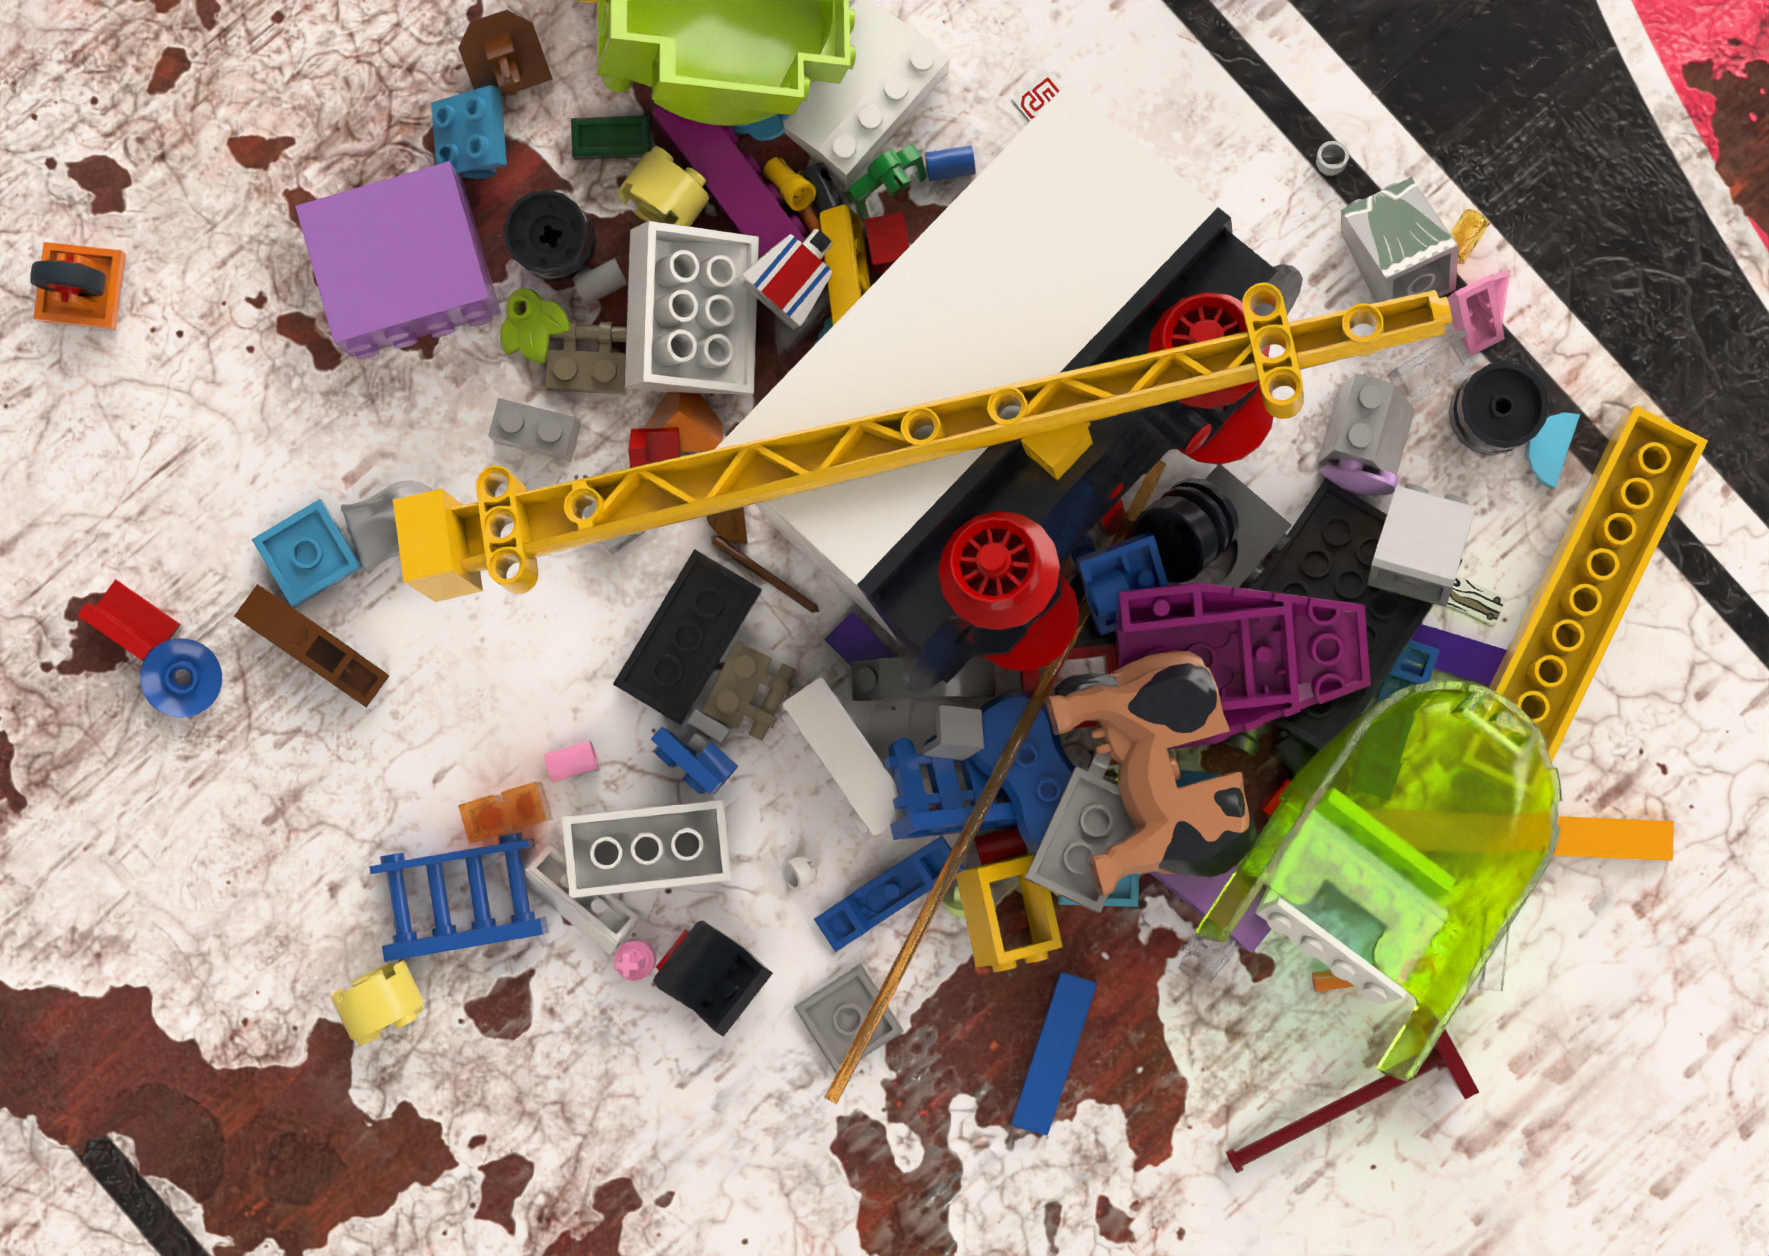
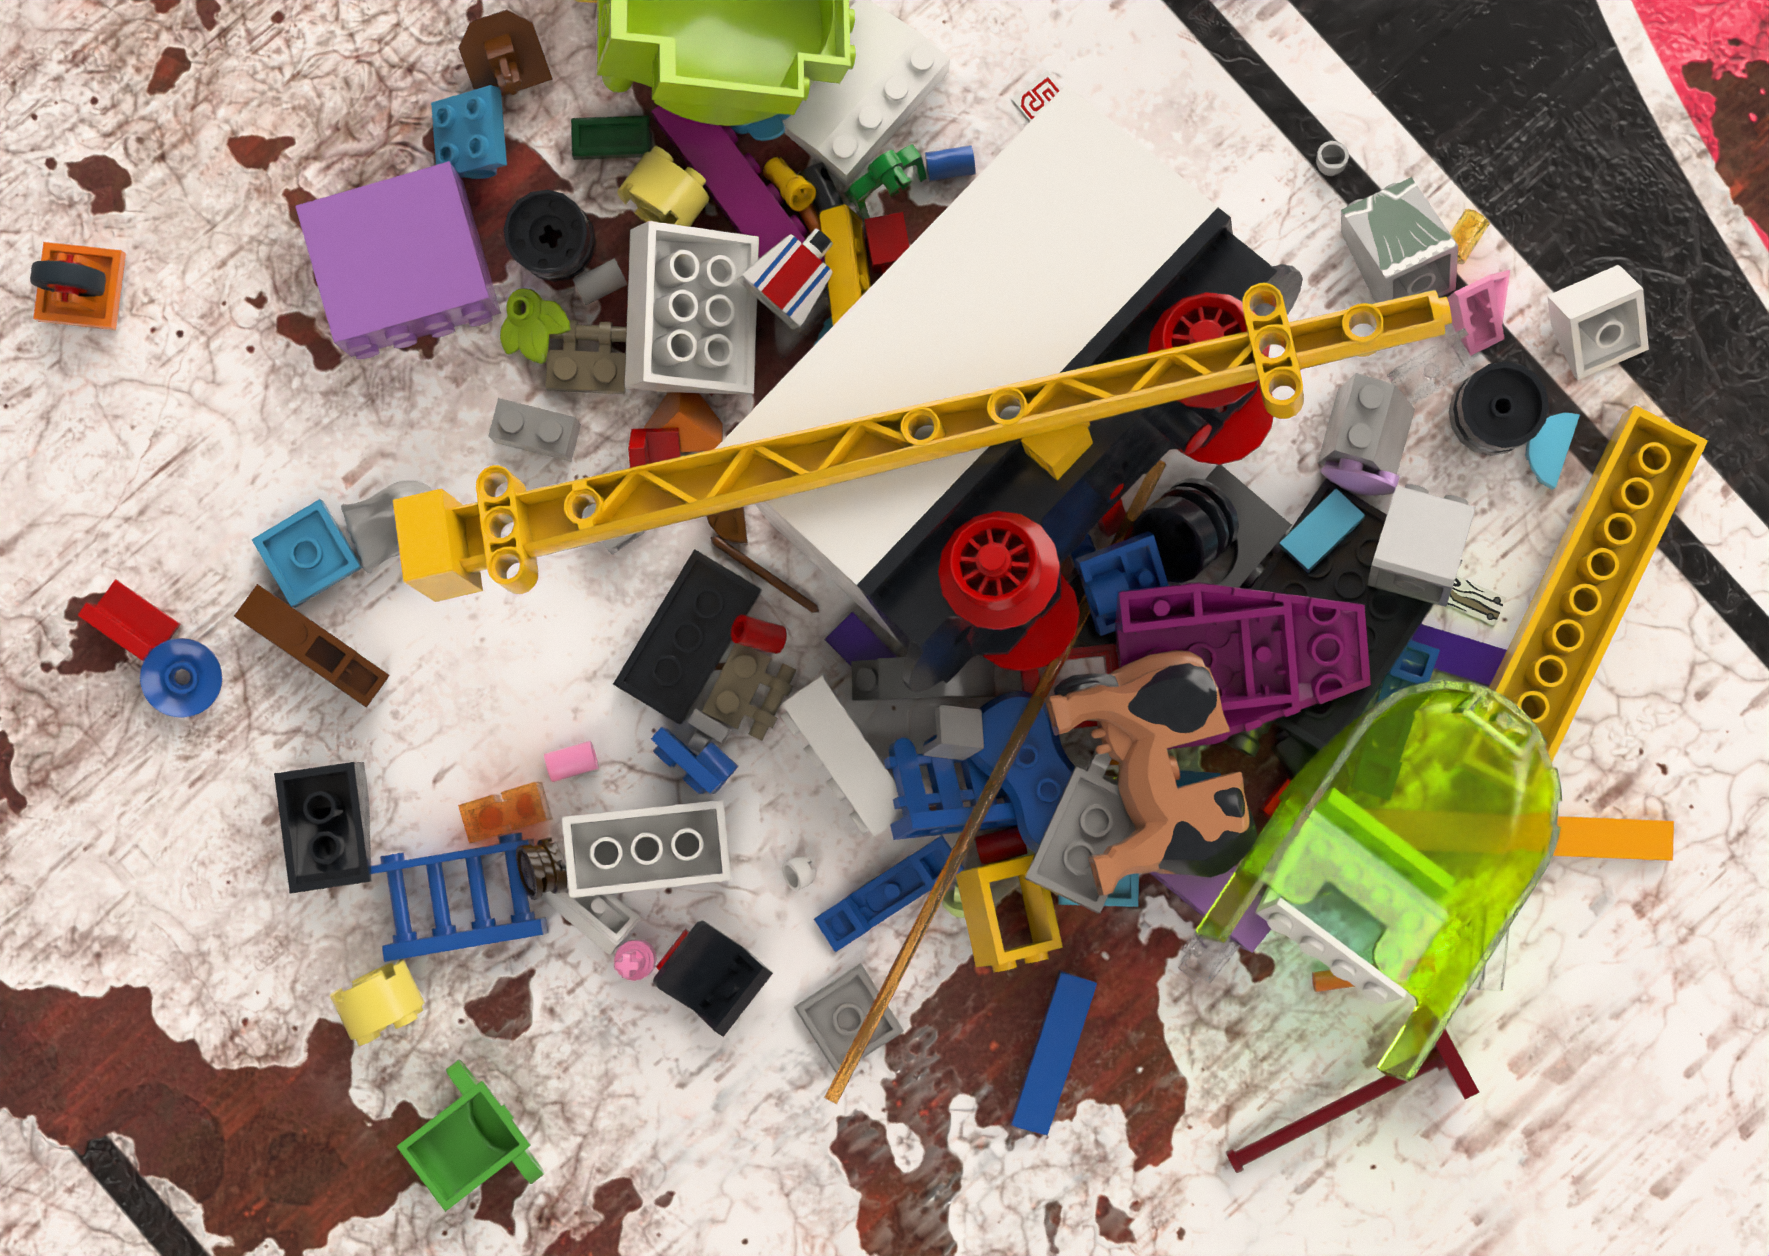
none -> black slope [274,762,372,894]
none -> bright green piece [396,1059,545,1212]
none -> dark brown wheel [516,837,568,900]
none -> red piece [731,615,787,654]
none -> medium azure tile [1279,489,1365,573]
none -> white slope [1547,265,1649,380]

